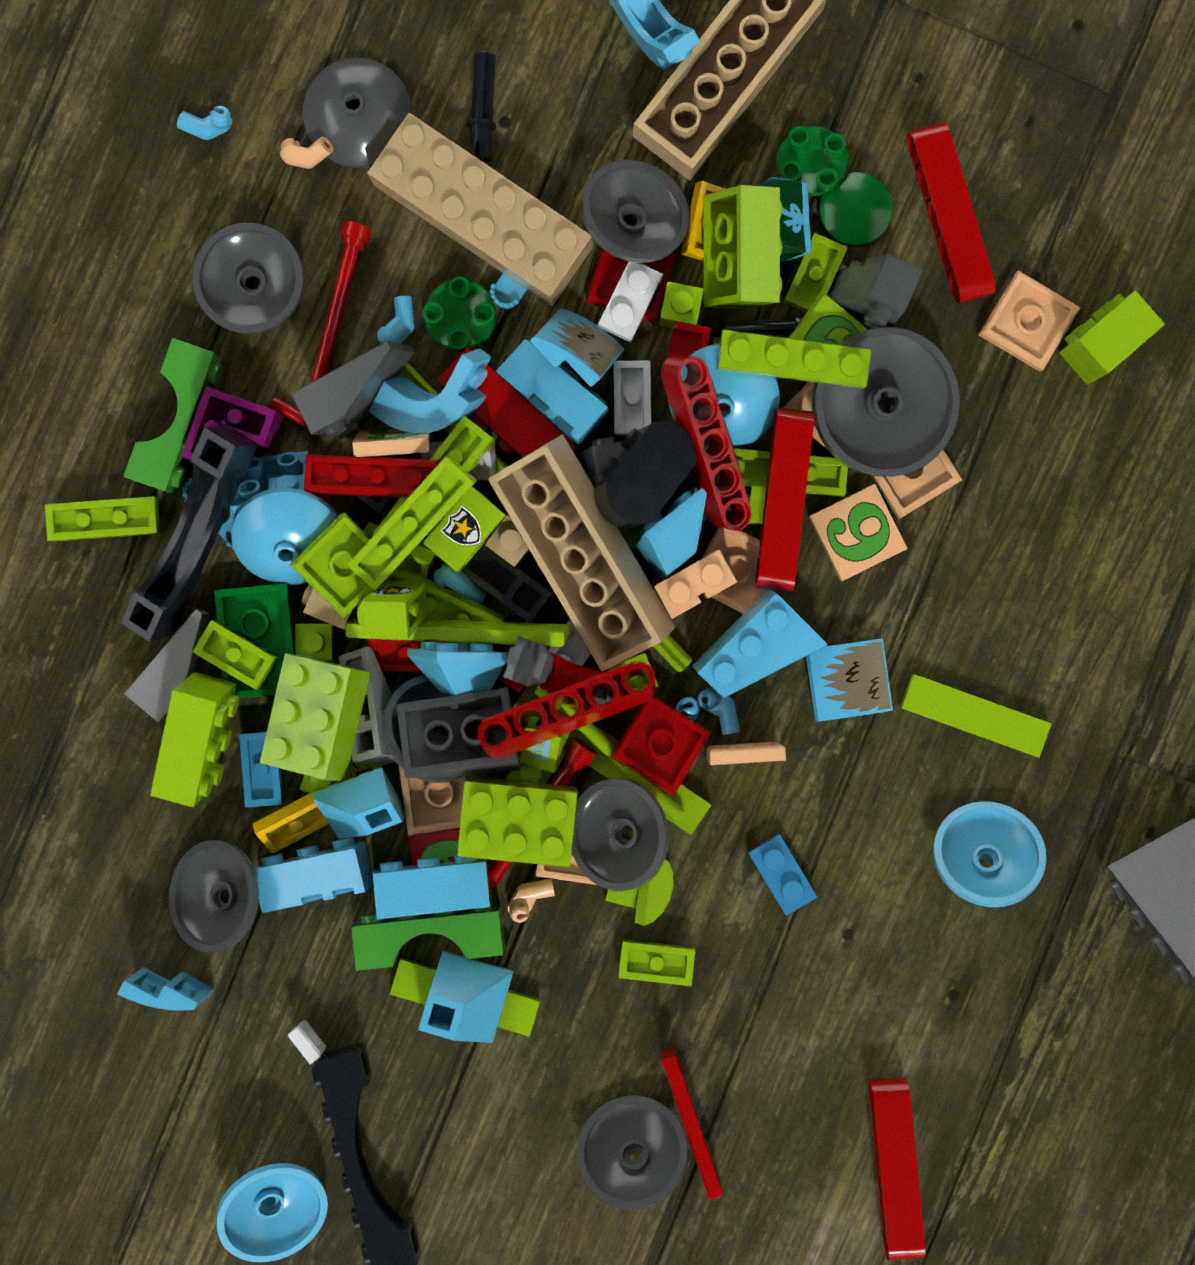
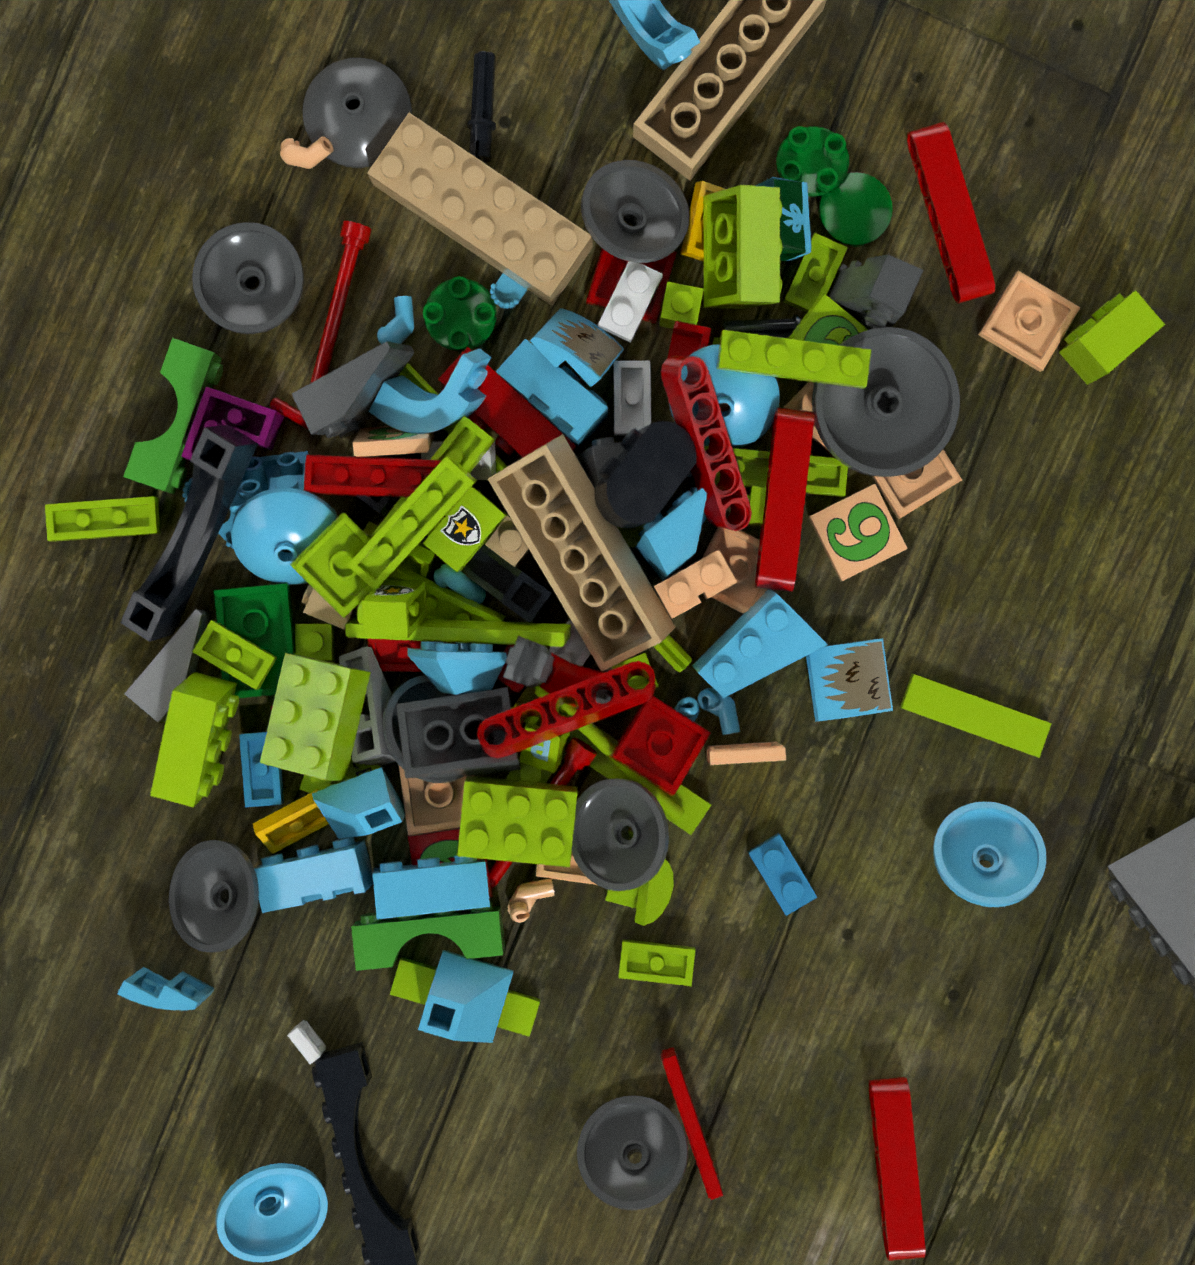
medium azure arm [177,106,232,140] -> none

